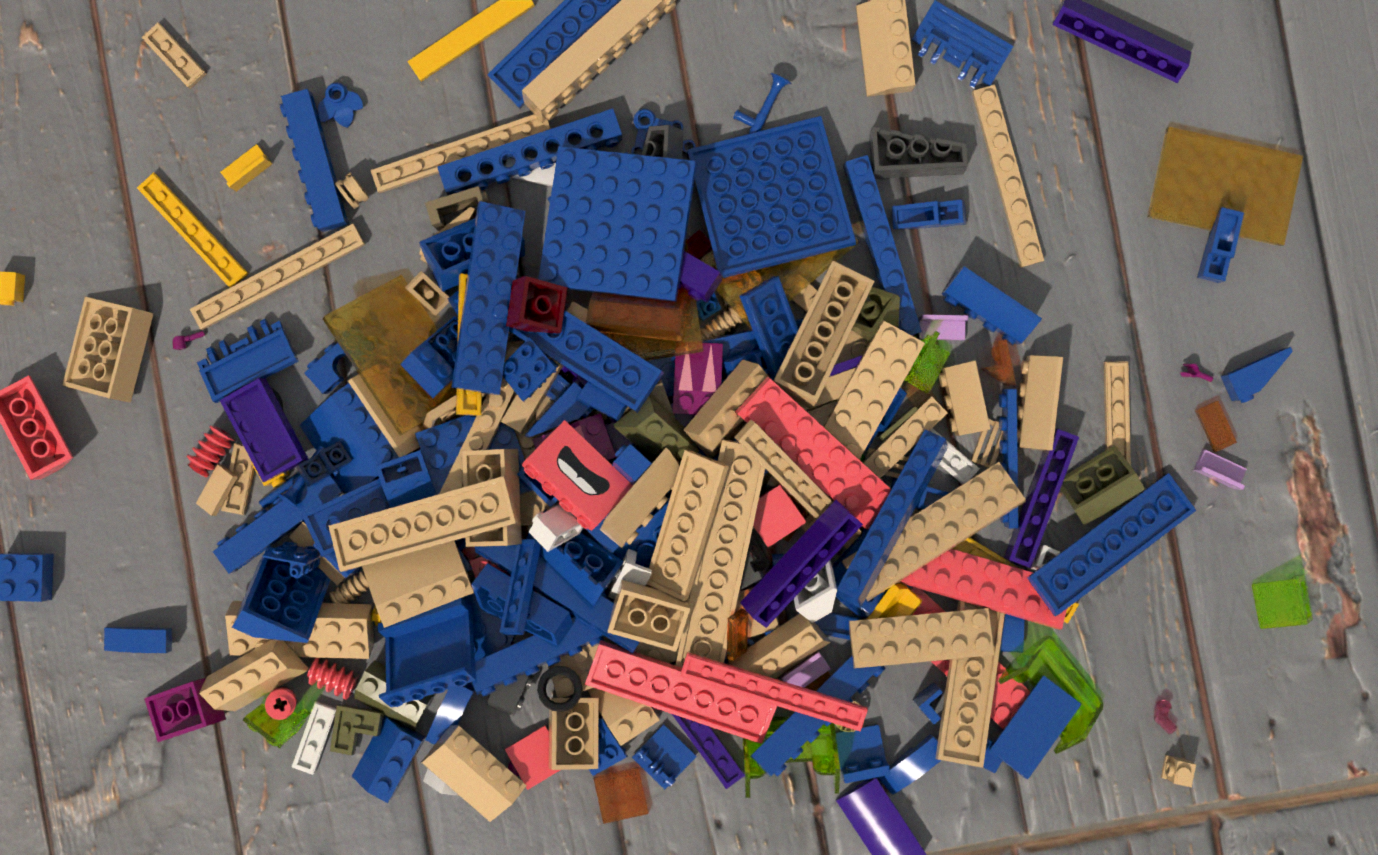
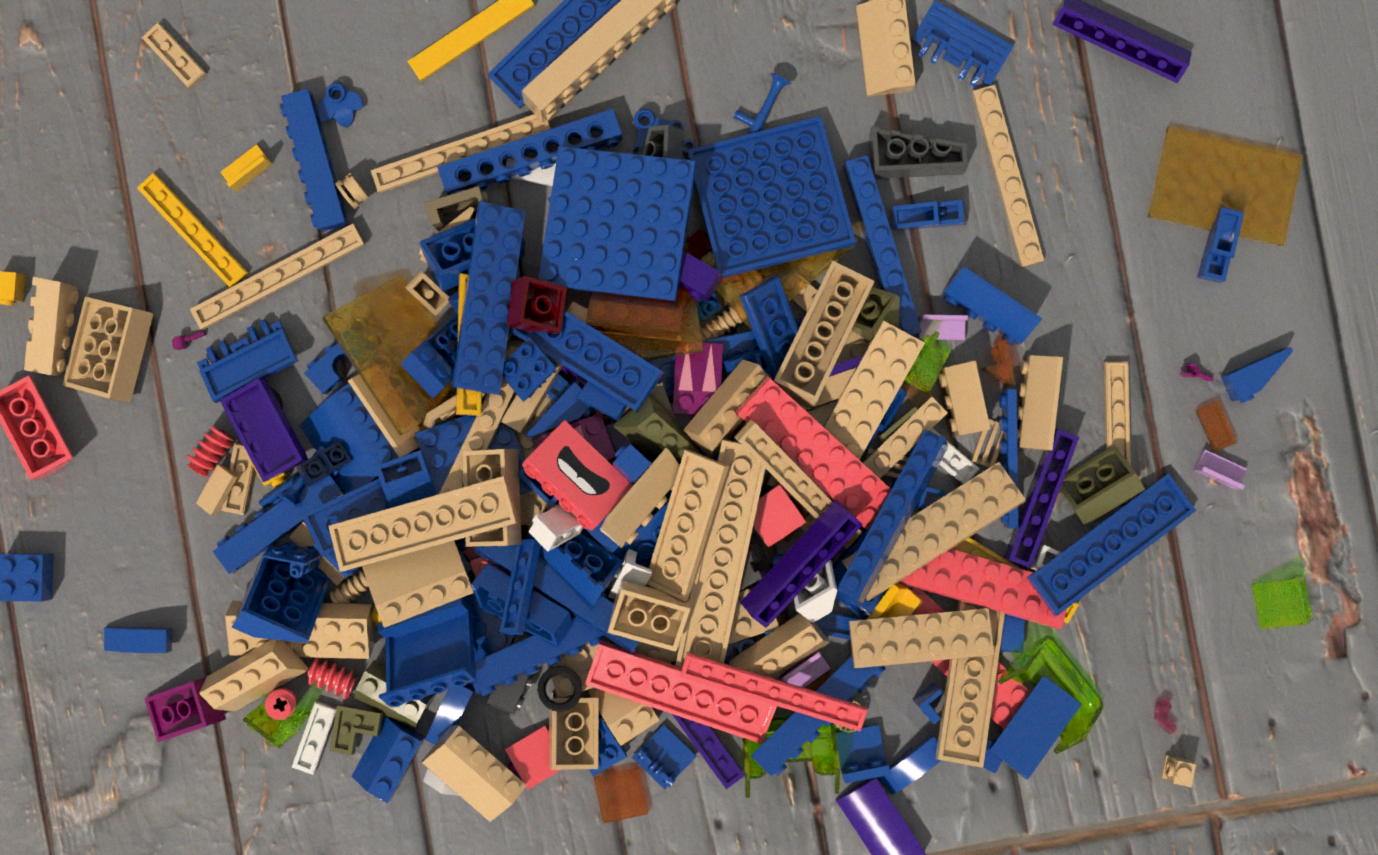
clear orange tile [727,608,748,661] -> none
none -> tan wedge [24,277,79,376]

